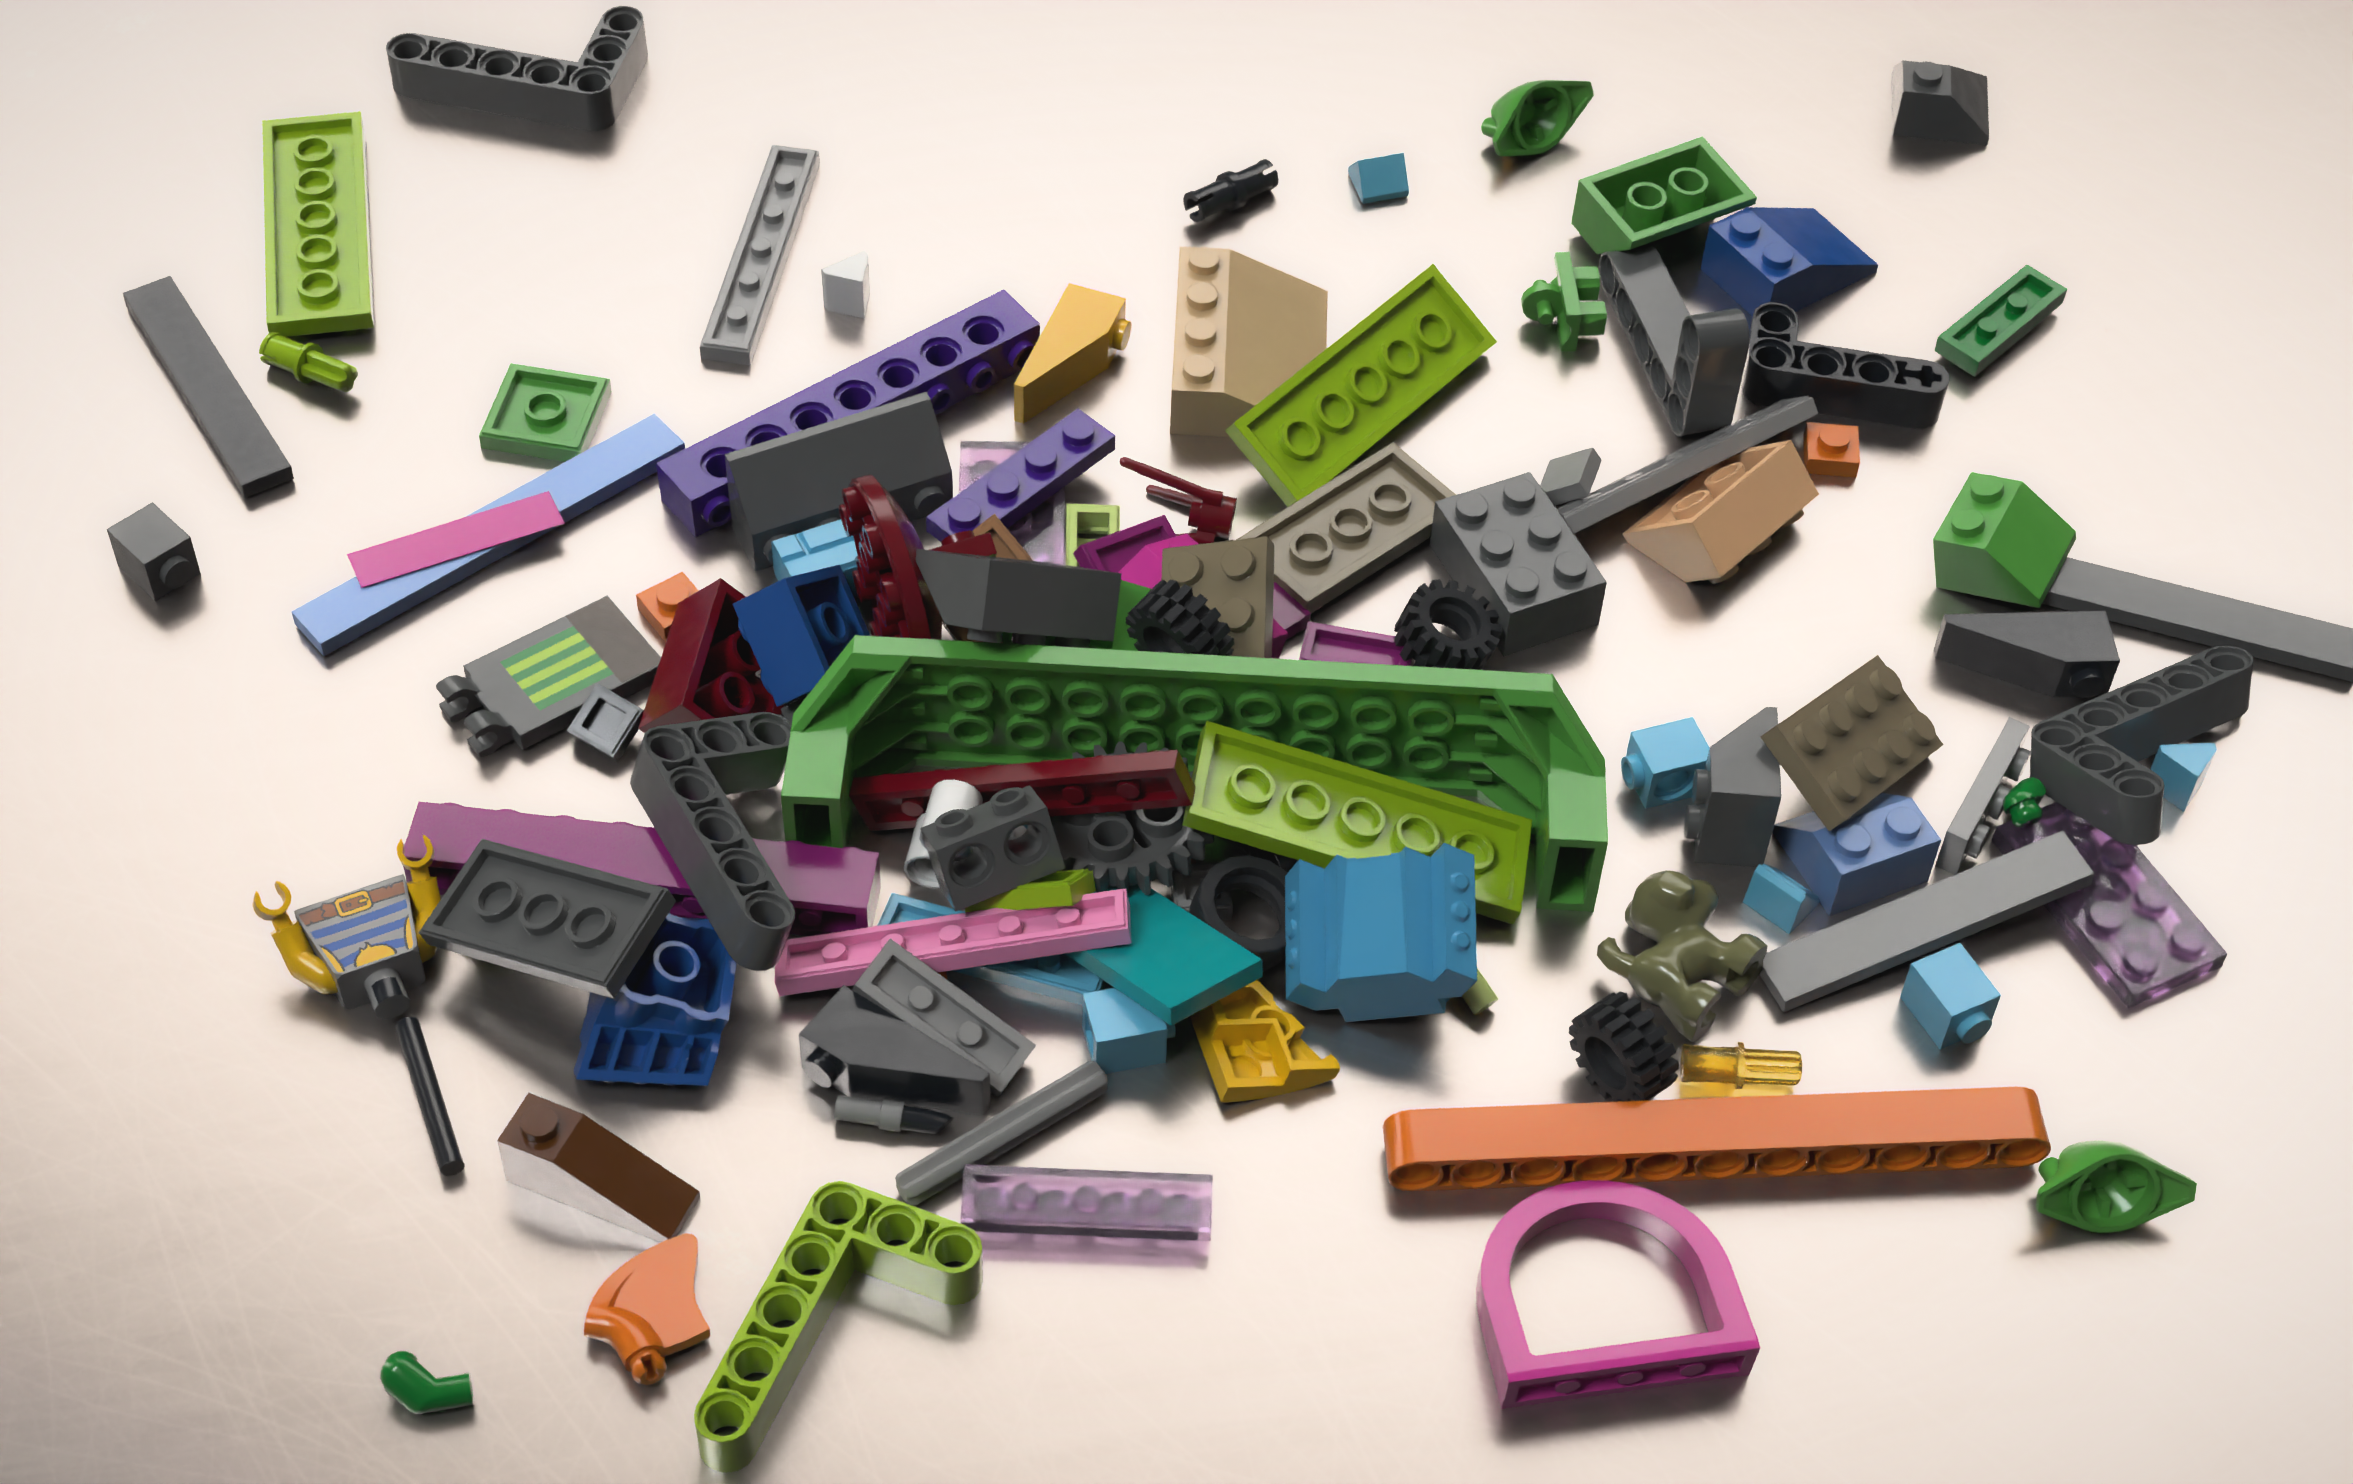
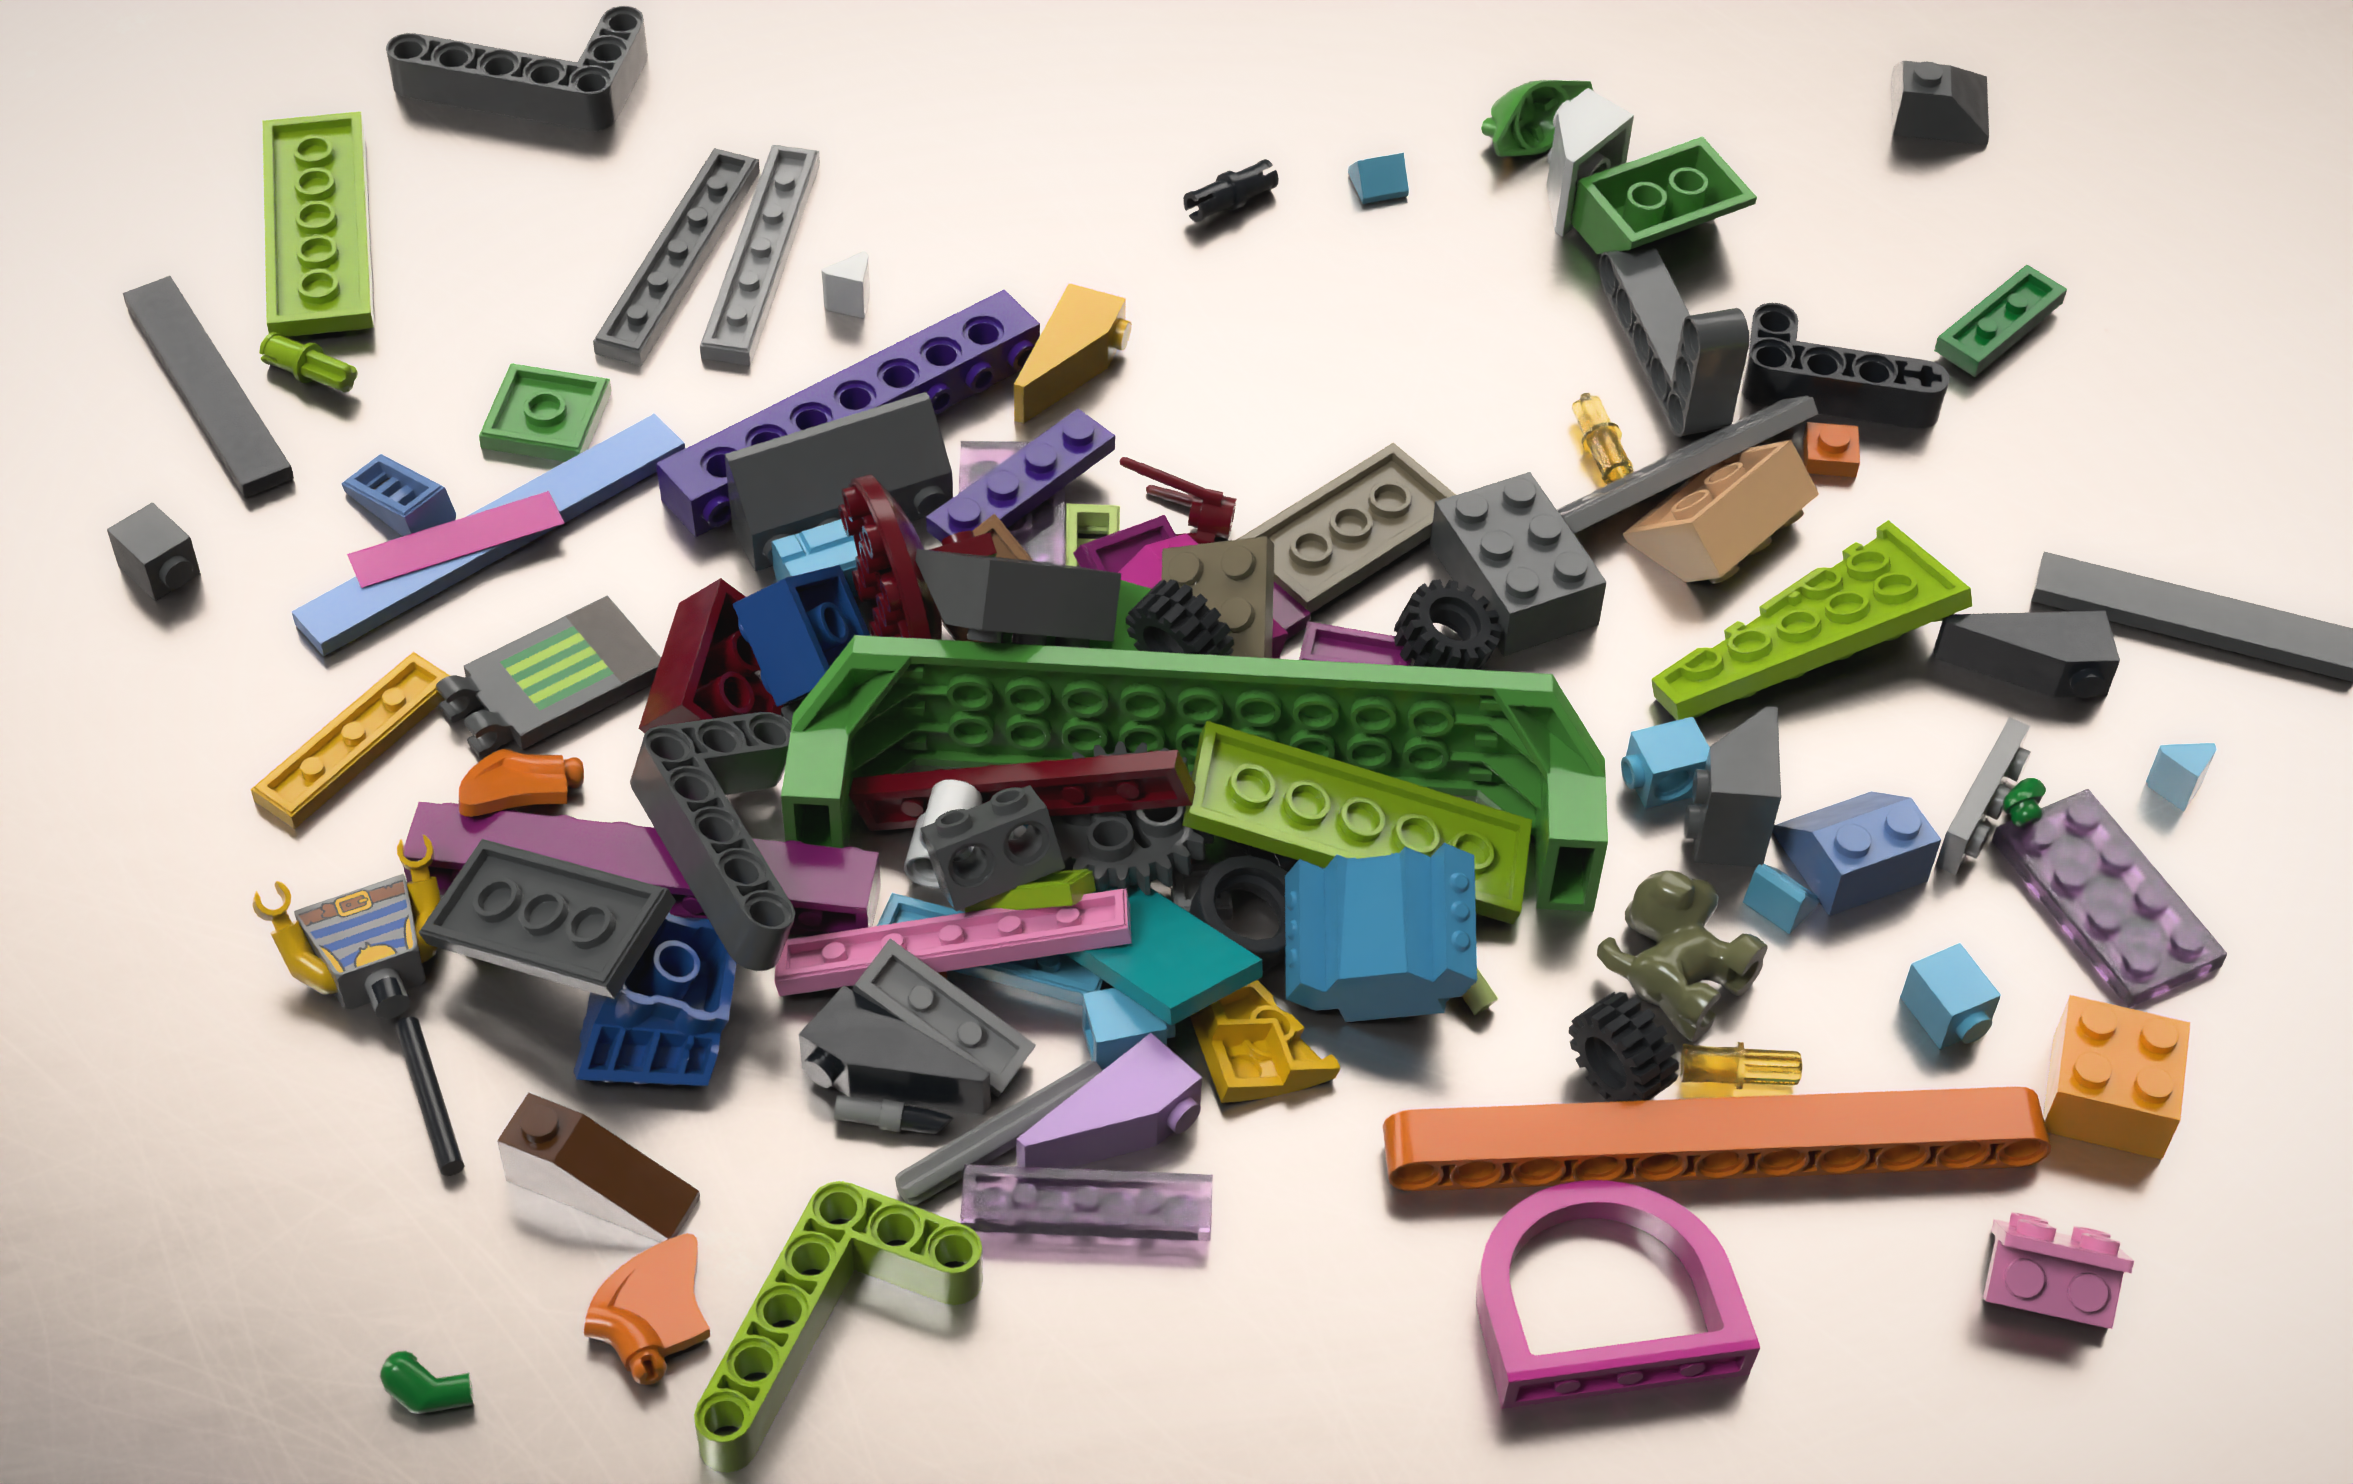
tile [567,684,644,762] -> none
orange plate [636,571,699,642] -> none
tan slope [1170,246,1328,437] -> none
lime plate [1225,264,1498,507] -> none
bright green hips [1521,252,1607,352] -> none
light grey tile [1540,447,1602,506] -> none
blue slope [1701,207,1879,317] -> none
light grey tile [1759,831,2094,1012] -> none
dark tan plate [1761,655,1944,831] -> none
bright green slope [1933,472,2077,608] -> none
dark grey beam [2029,646,2254,845] -> none
bright green hat [2036,1140,2197,1233] -> none
none -> yellow tile [251,652,450,829]
none -> medium blue slope [341,454,457,537]
none -> orange arm [458,749,584,817]
none -> tile [593,148,760,366]
none -> lavender slope [1017,1033,1202,1179]
none -> white slope [1546,88,1634,237]
none -> clear yellow axle [1571,392,1634,484]
none -> lime wing [1651,520,1973,720]
none -> bright pink bracket [1983,1212,2134,1329]
none -> light orange brick [2043,995,2191,1160]

